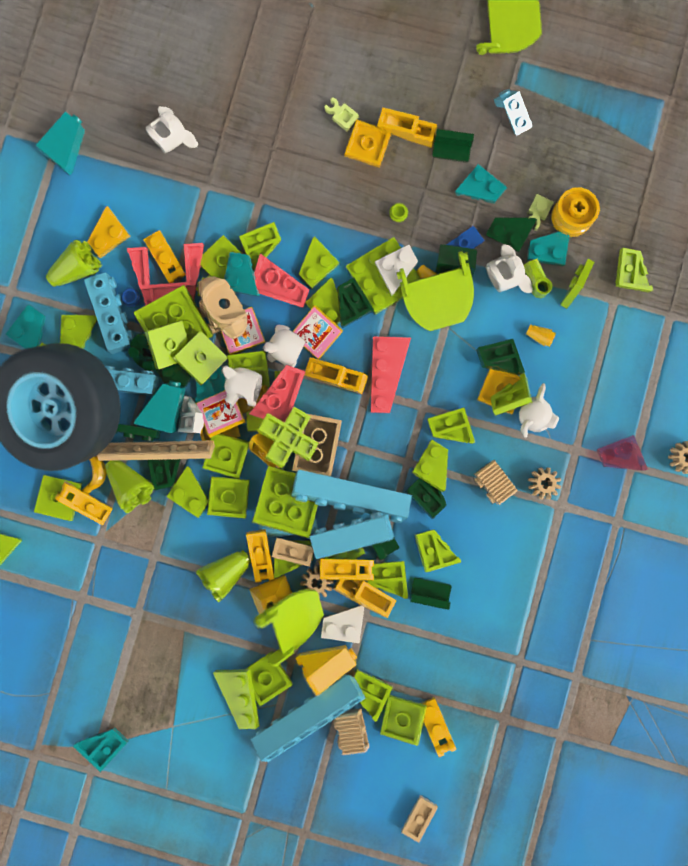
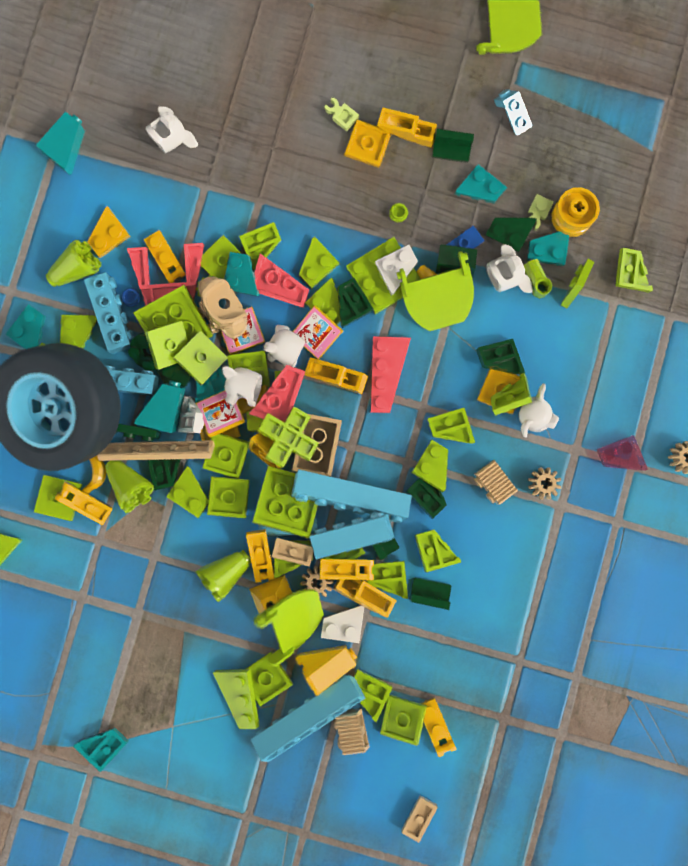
yellow cone [526,324,556,347] -> none

